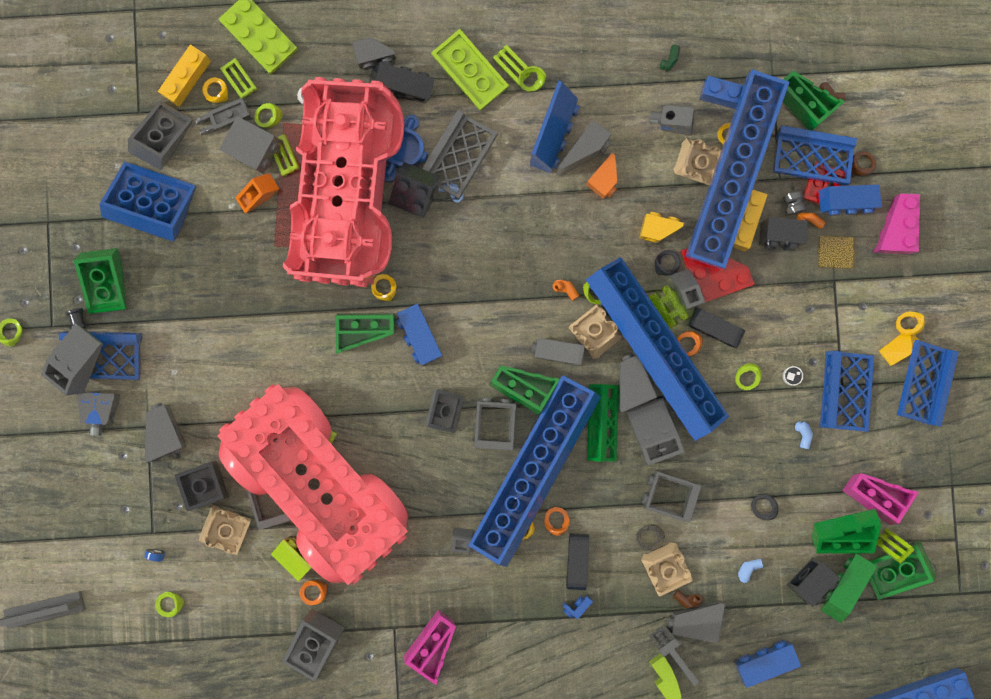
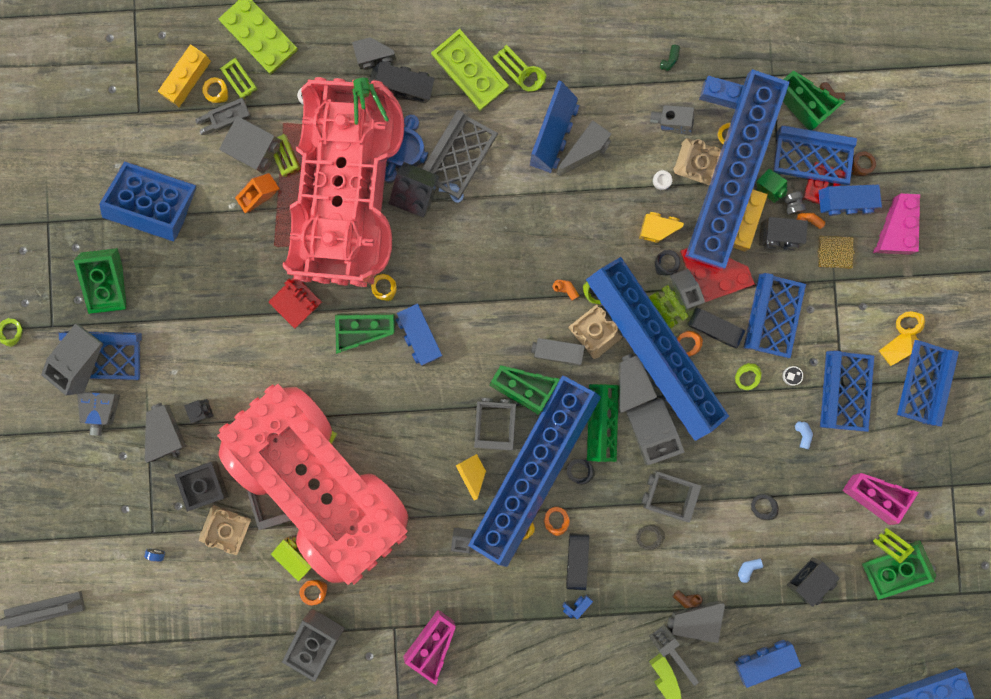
black bush [66,308,88,330] -> none
dark grey slope [128,101,193,170] -> none
lime piece [155,591,185,617] -> none
lime piece [255,103,283,128] -> none
dark grey slope [425,389,464,433] -> none
orange slope [586,153,617,199] -> none
tan slope [641,542,693,596] -> none
green wedge [812,509,881,554] -> none
green wedge [821,553,877,623] -> none
none -> black brick [184,399,214,424]
none -> red hinge [269,277,322,329]
none -> green plant [352,78,389,125]
none -> yellow slope [456,454,486,500]
none -> black piece [567,459,595,484]
none -> white tile [653,170,672,190]
none -> blue fence [743,273,806,358]
none -> green brick [756,169,788,203]

